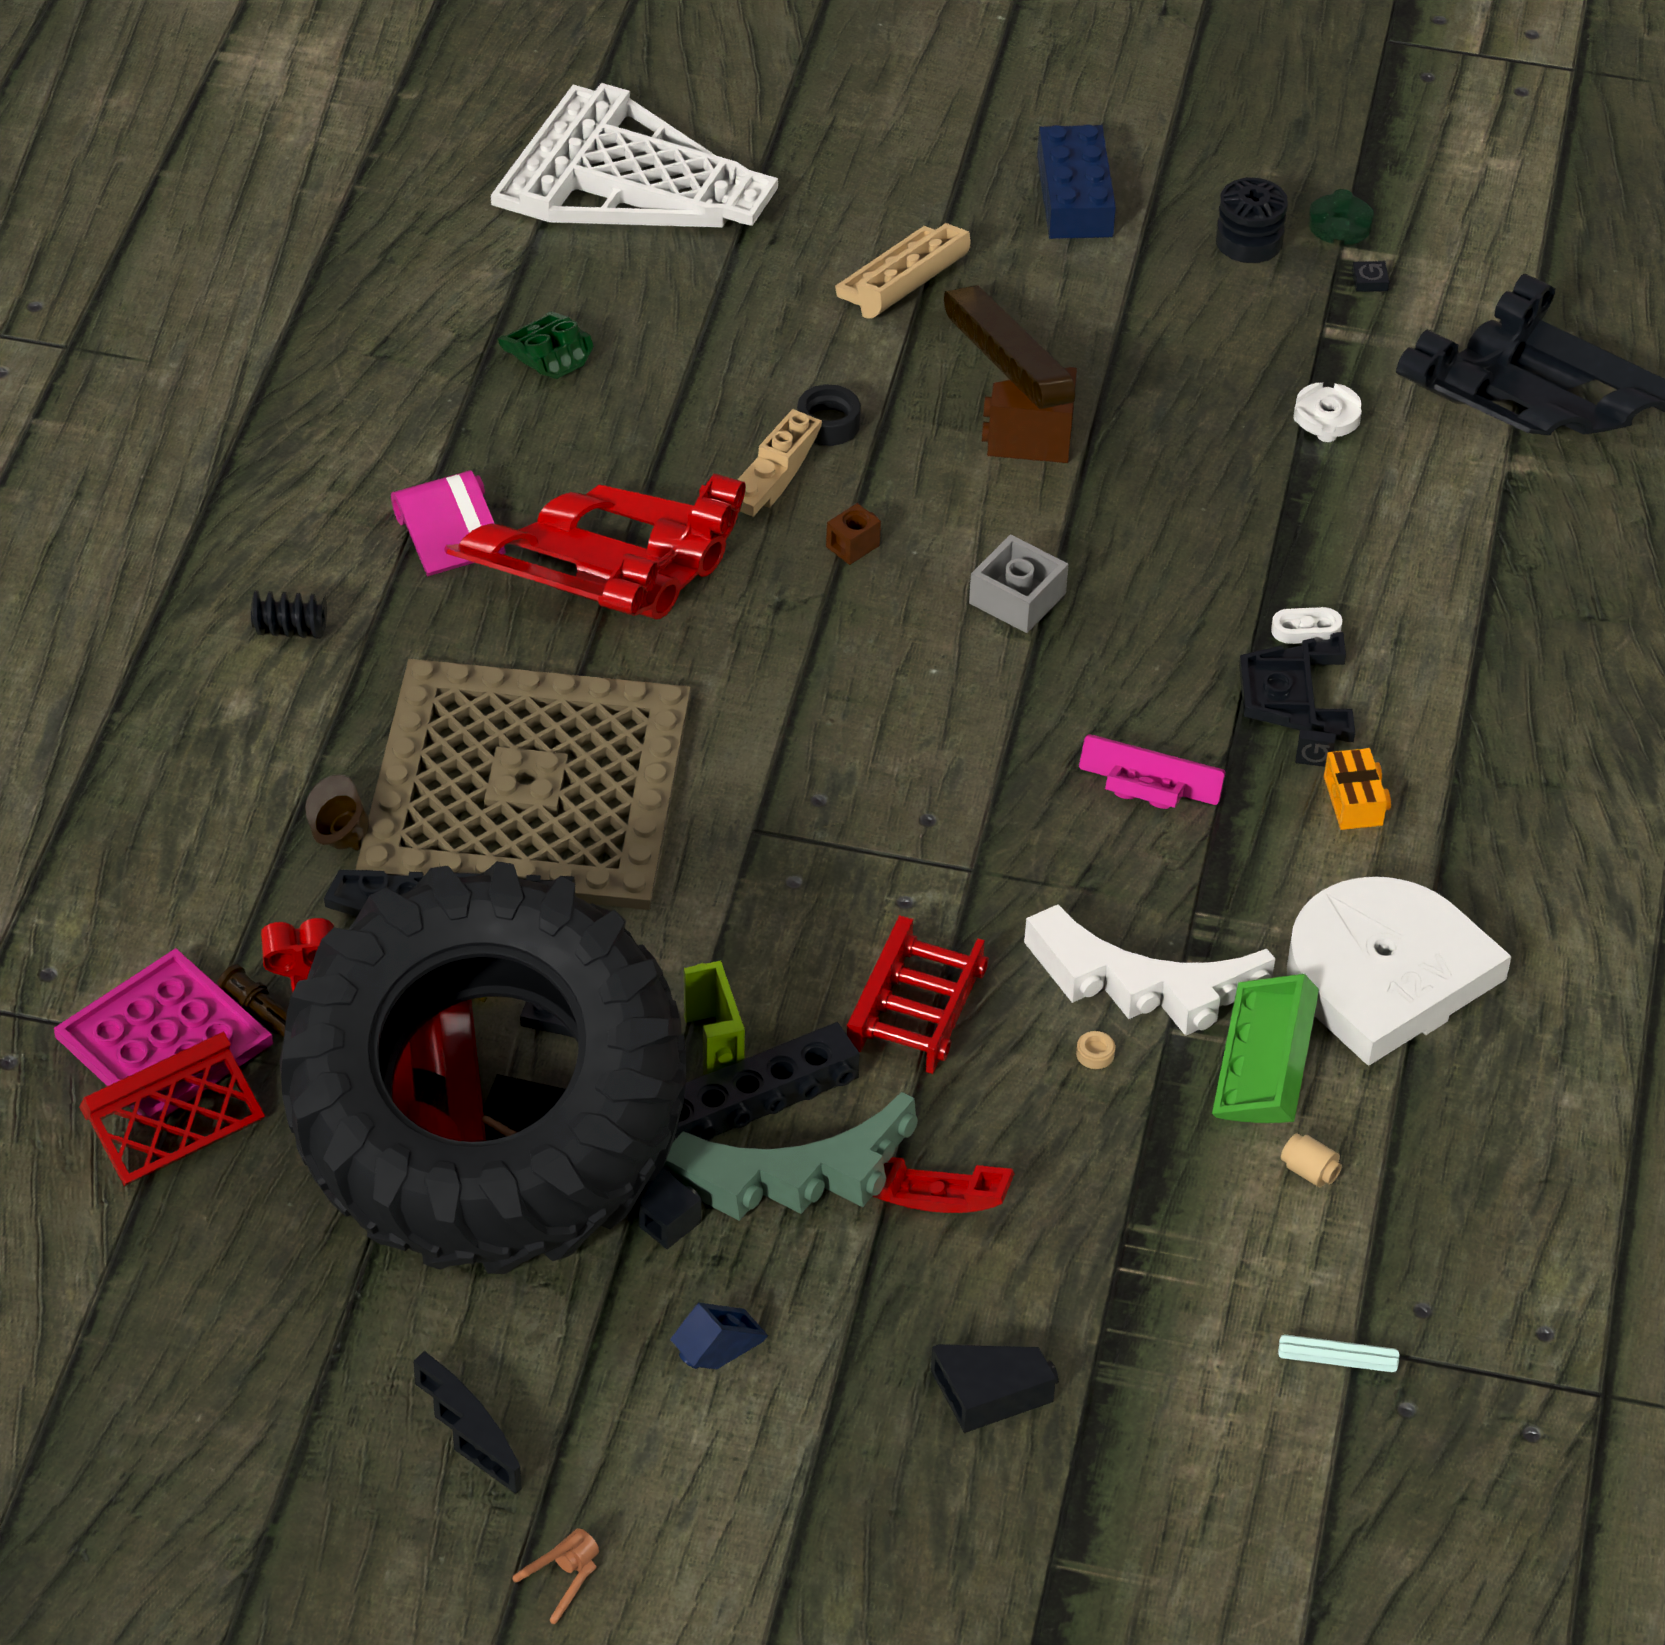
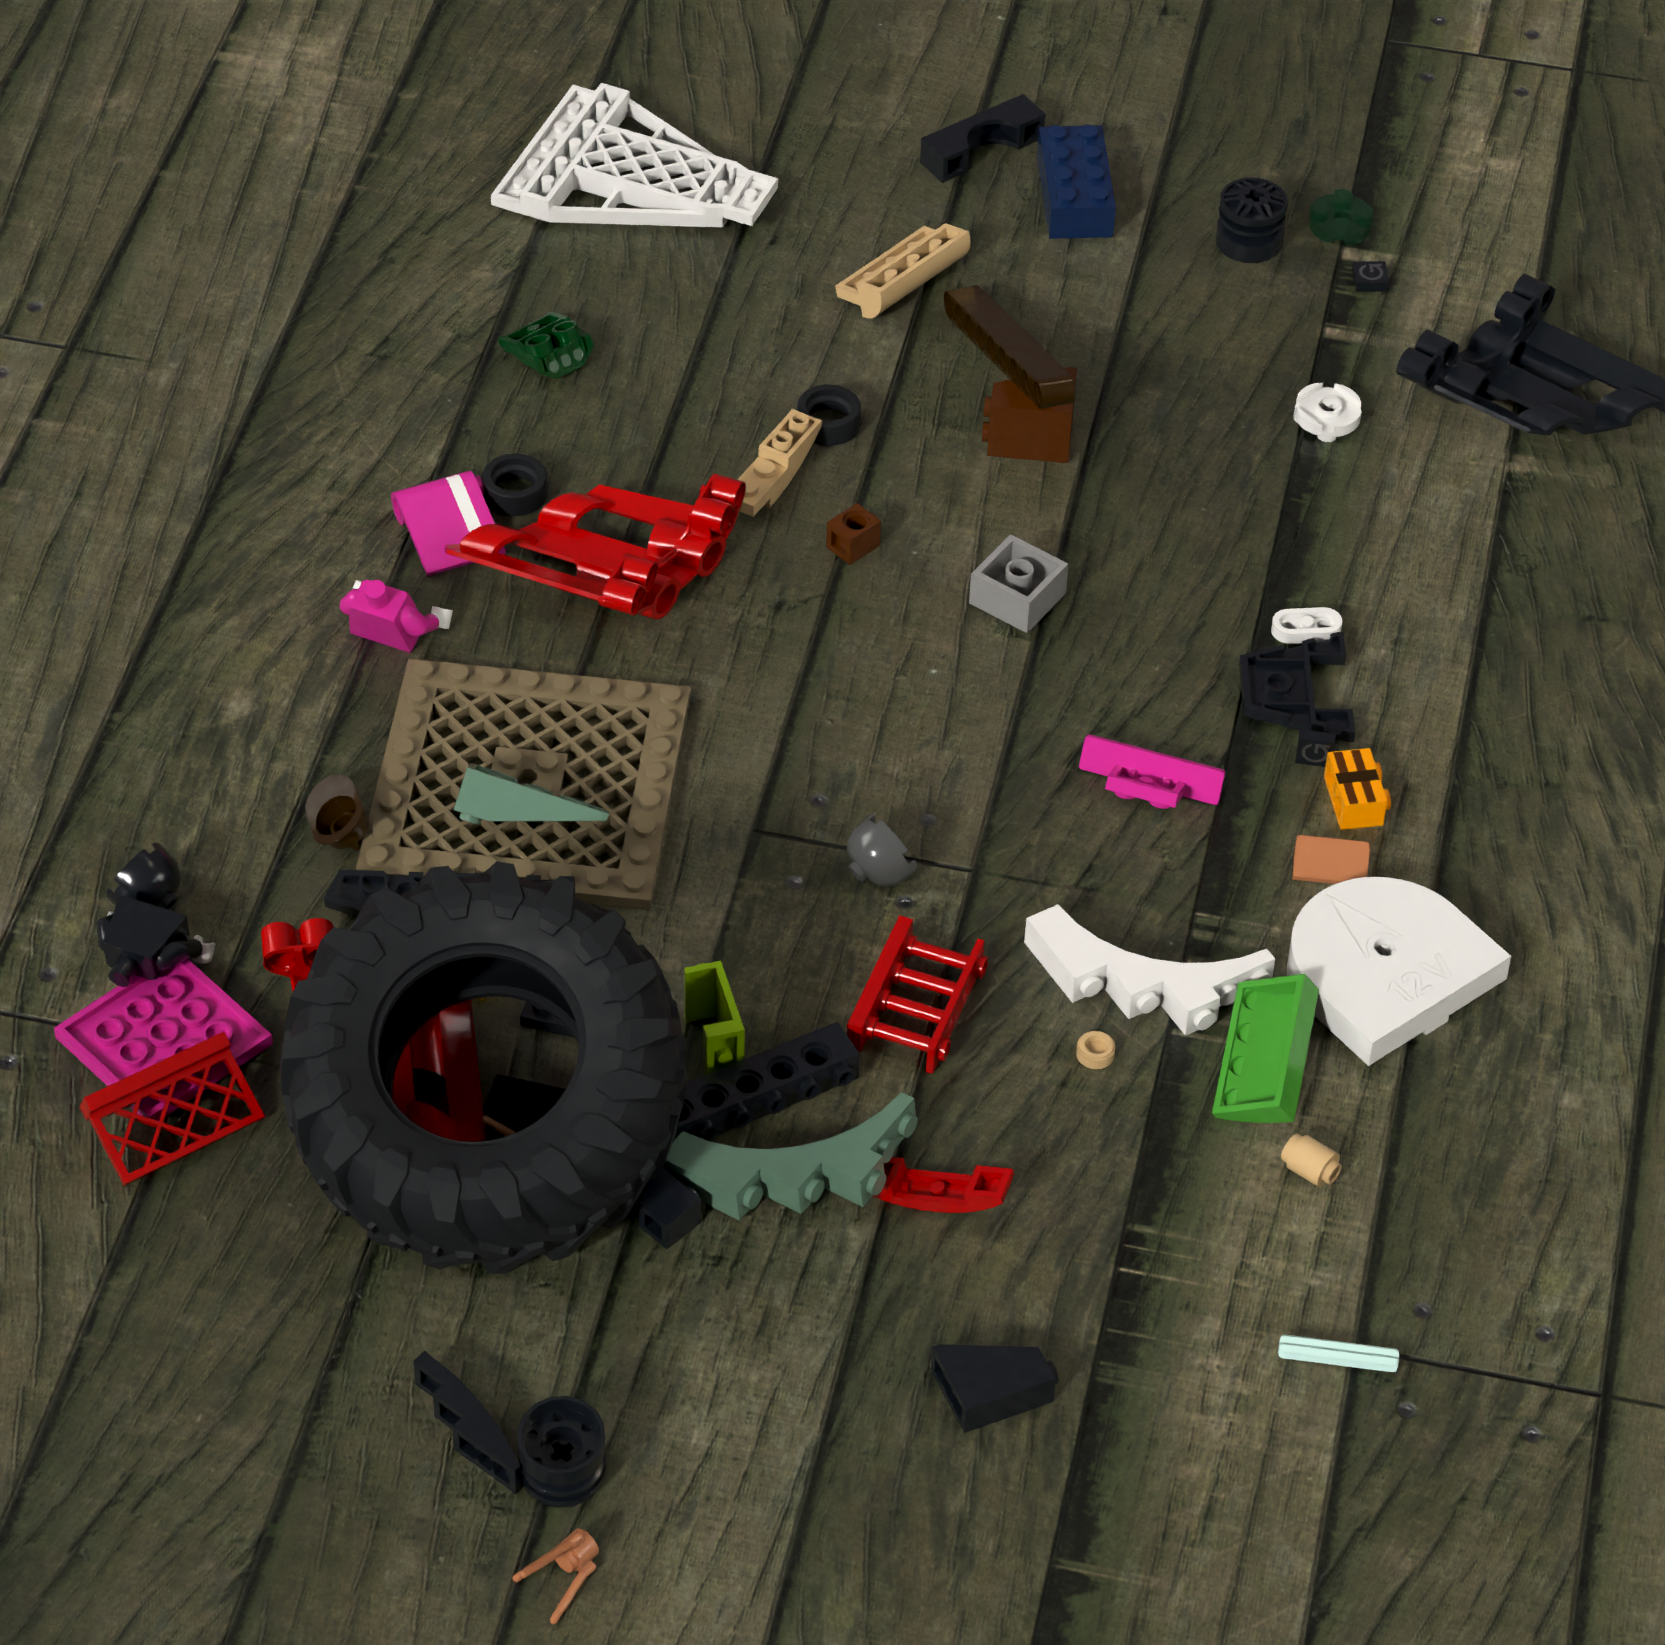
dark brown pin [217,964,287,1037] -> none
black piece [251,590,327,639] -> none
dark blue slope [670,1303,768,1369] -> none
none -> black torso [96,895,216,987]
none -> black cylinder [106,842,180,910]
none -> dark pink torso [340,580,453,653]
none -> sand green wedge [453,763,609,825]
none -> black tyre [482,453,548,516]
none -> black wheel [517,1396,606,1508]
none -> dark grey cylinder [847,813,919,887]
none -> black arch [920,94,1046,183]
none -> nougat slope [1292,835,1370,884]

